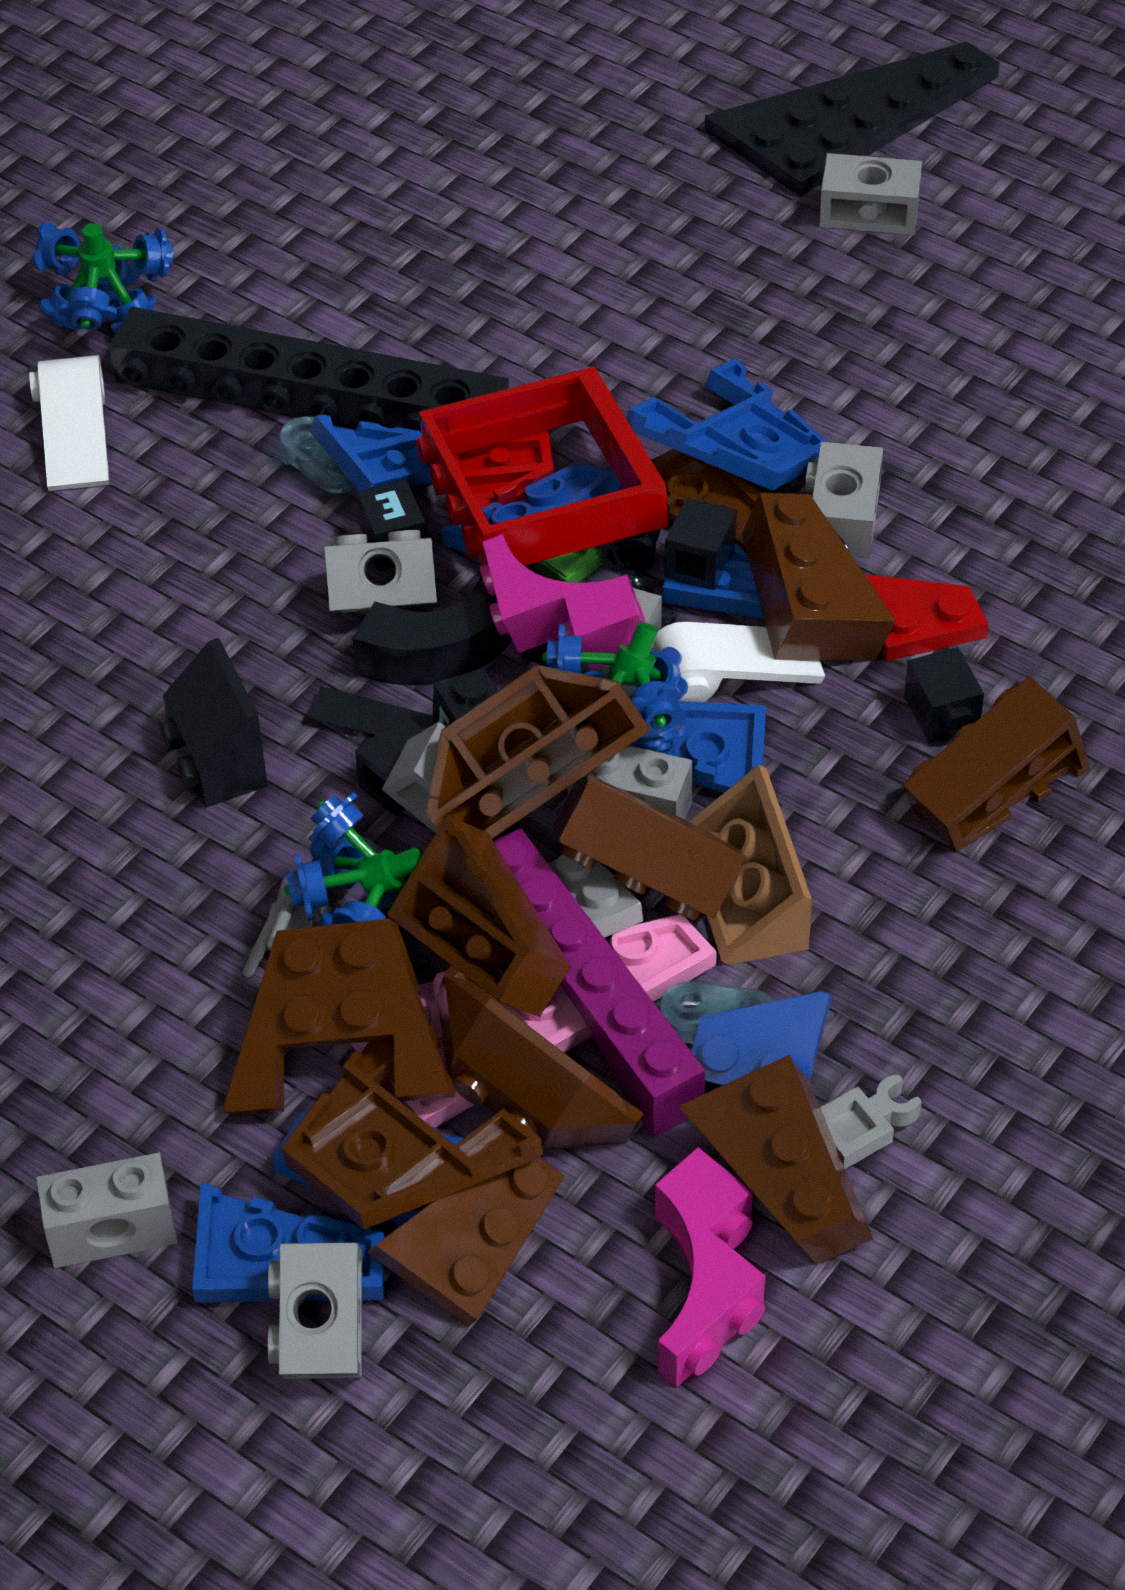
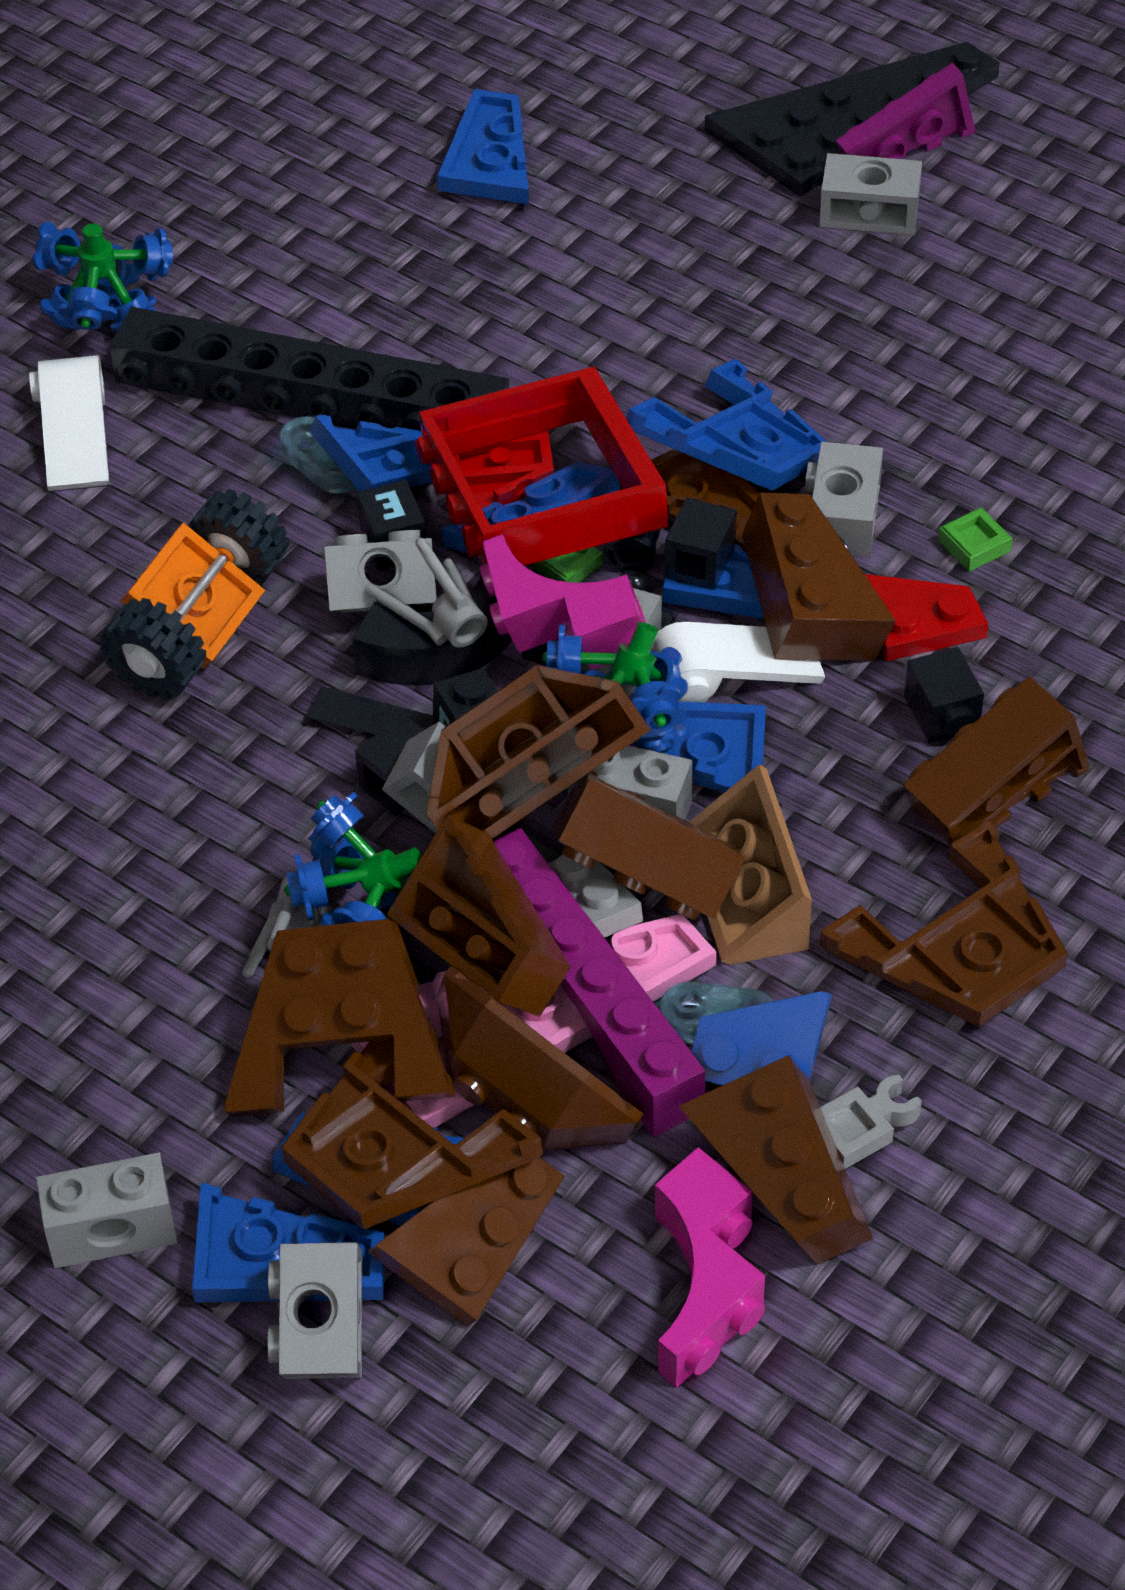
black slope [159,638,268,808] -> none
none -> plate [99,489,289,700]
none -> light grey plant [365,538,488,647]
none -> blue wing [437,89,529,204]
none -> reddish brown wing [820,820,1068,1027]
none -> magenta wing [836,63,976,159]
none -> bright green tile [938,507,1013,572]

